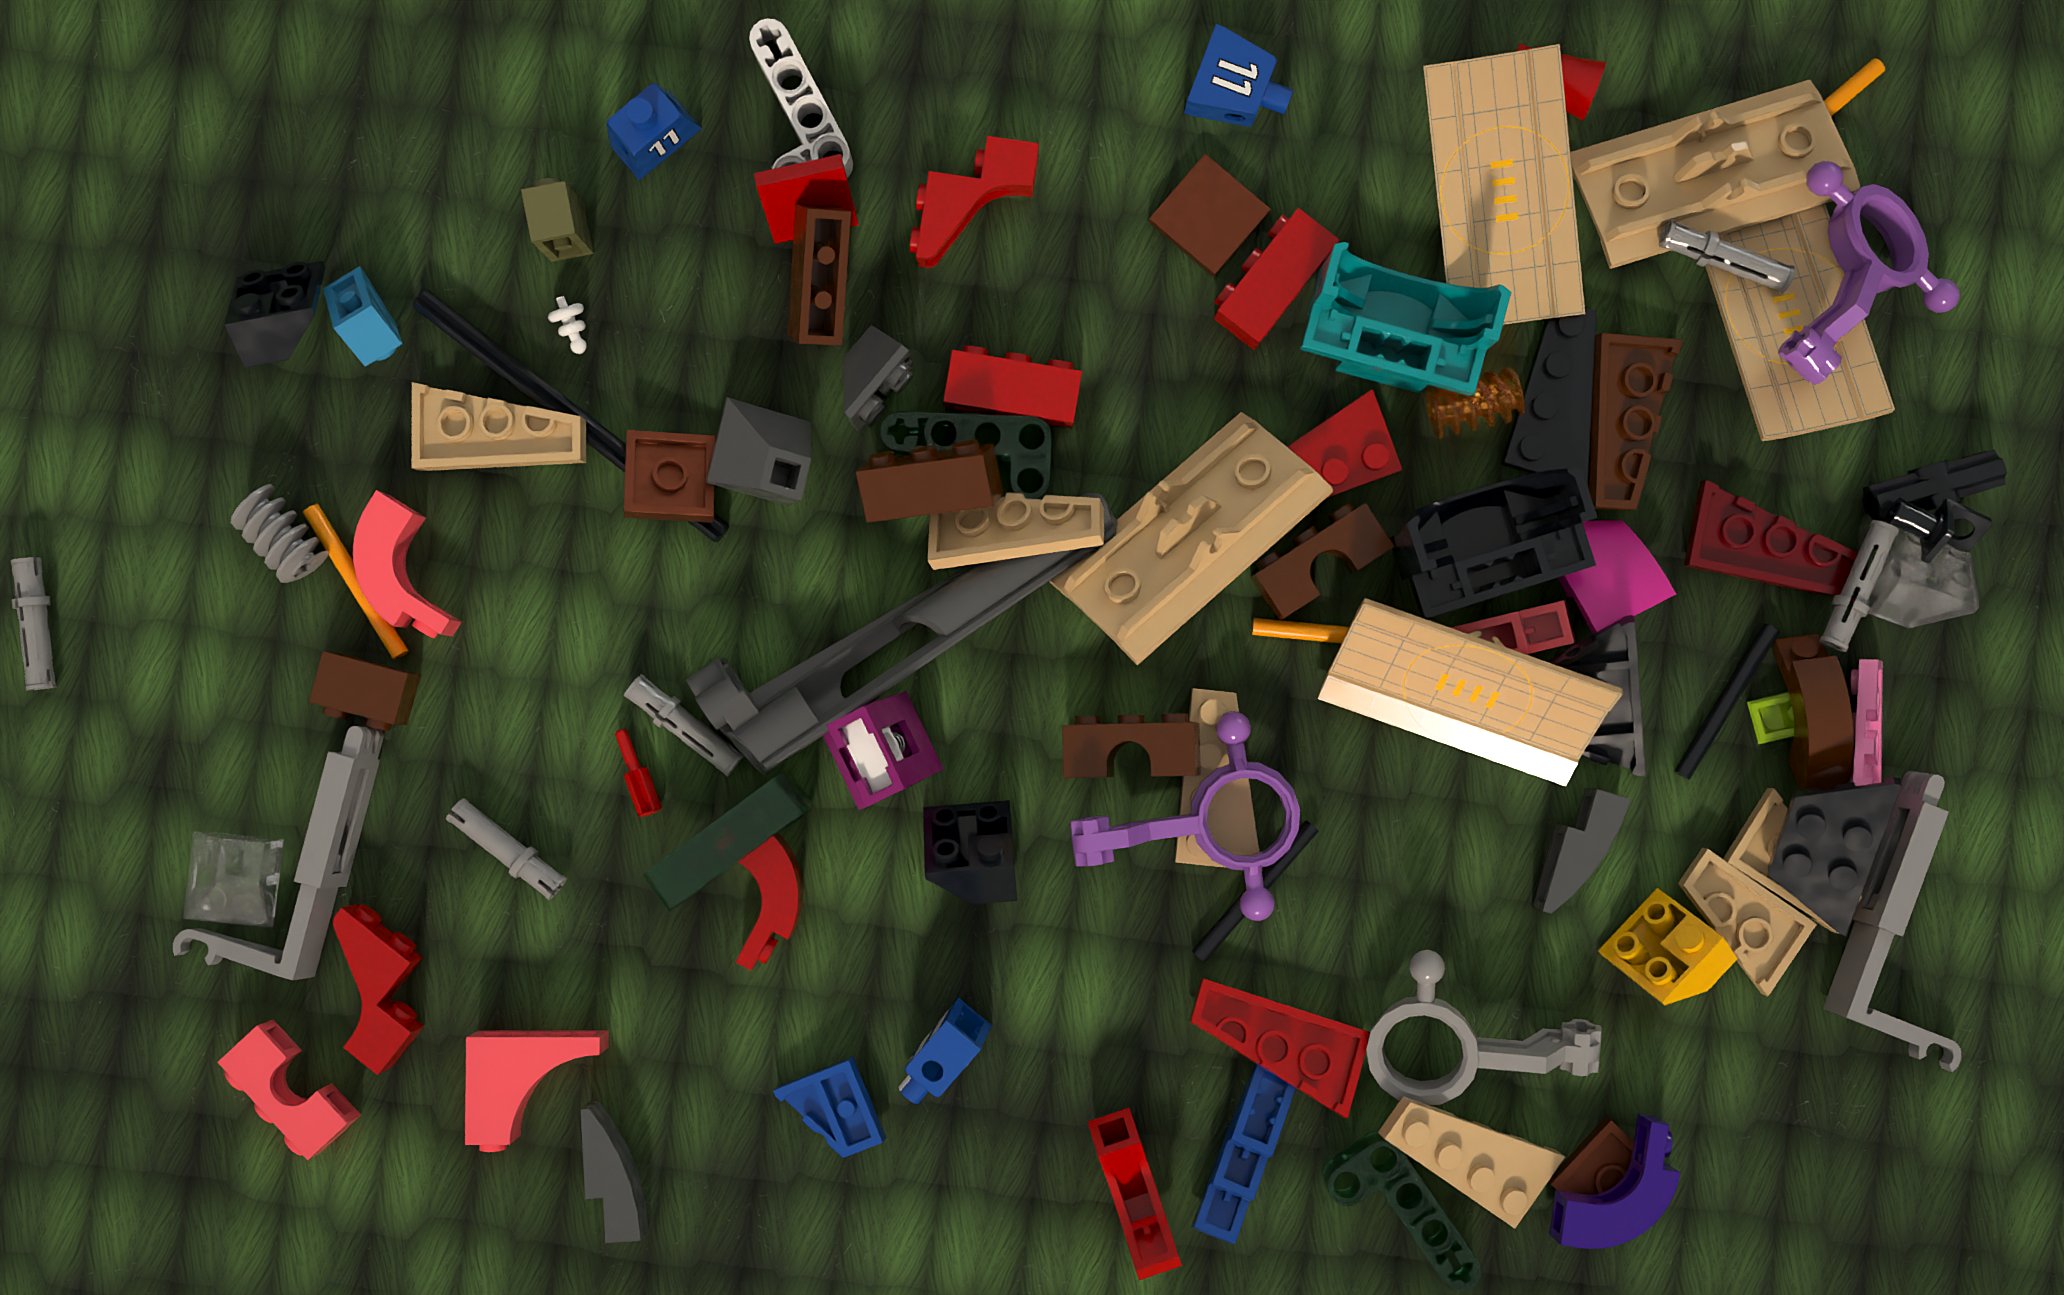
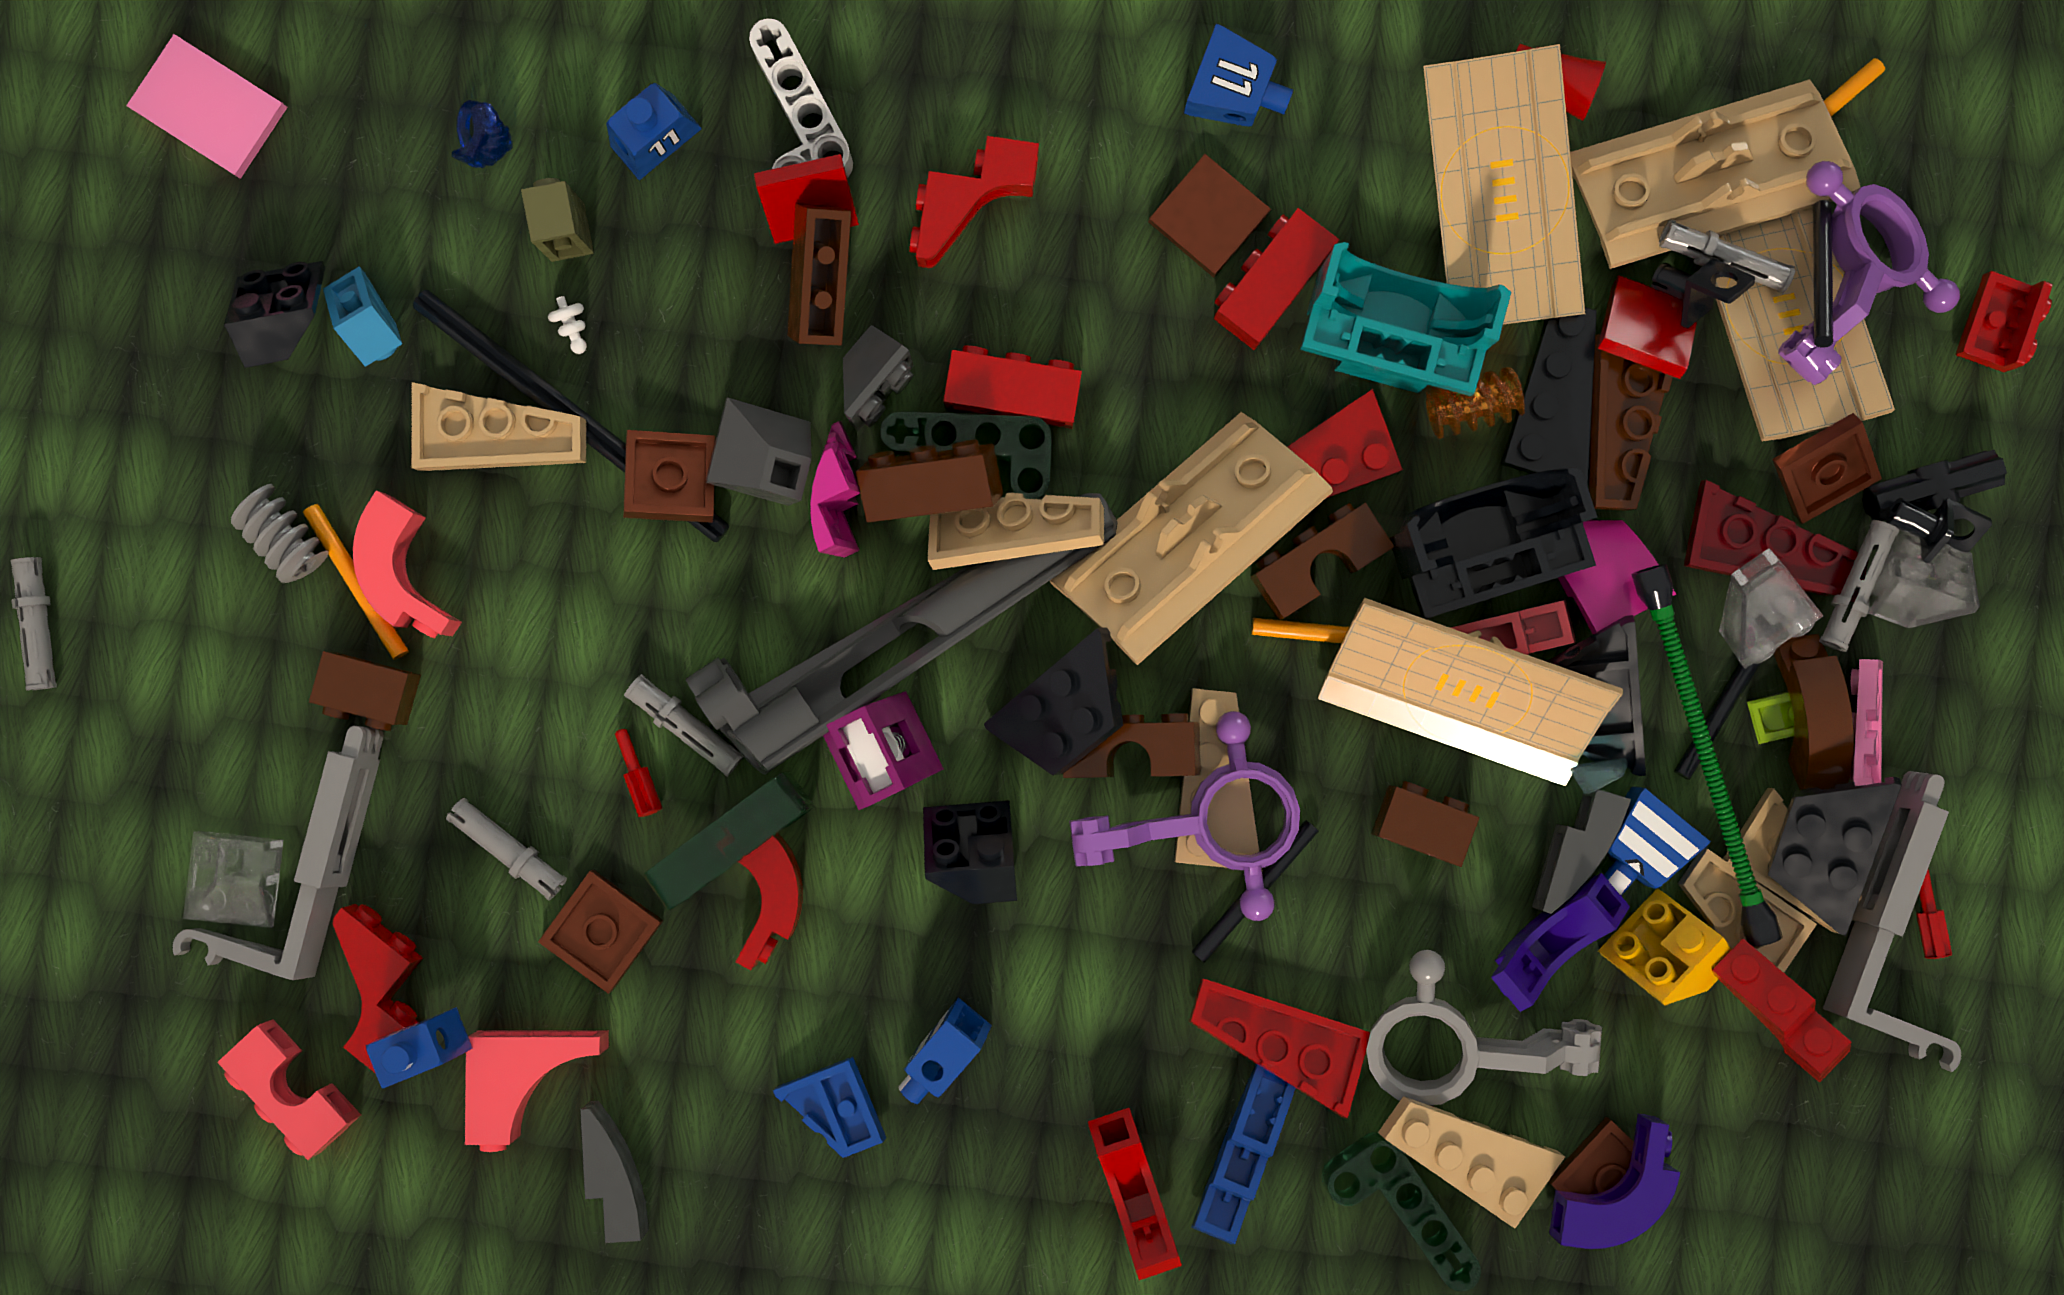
none -> bright pink tile [126,34,288,179]
none -> blue torso [366,1007,473,1089]
none -> clear blue piece [451,100,513,168]
none -> copper tile [538,870,663,994]
none -> dark pink slope [810,421,860,558]
none -> black wing [984,627,1123,776]
none -> reddish brown brick [1371,781,1480,867]
none -> dark purple arch [1491,873,1630,1012]
none -> clear light blue slope [1570,758,1628,795]
none -> red tile [1598,276,1697,379]
none -> torso [1604,787,1711,896]
none -> green hose [1631,564,1783,947]
none -> black bracket [1651,258,1755,328]
none -> red arch [1712,939,1852,1083]
none -> clear slope [1719,548,1823,669]
none -> copper tile [1772,413,1882,524]
none -> black bar [1813,200,1833,348]
none -> red axle [1916,870,1952,959]
none -> red bracket [1955,271,2053,372]

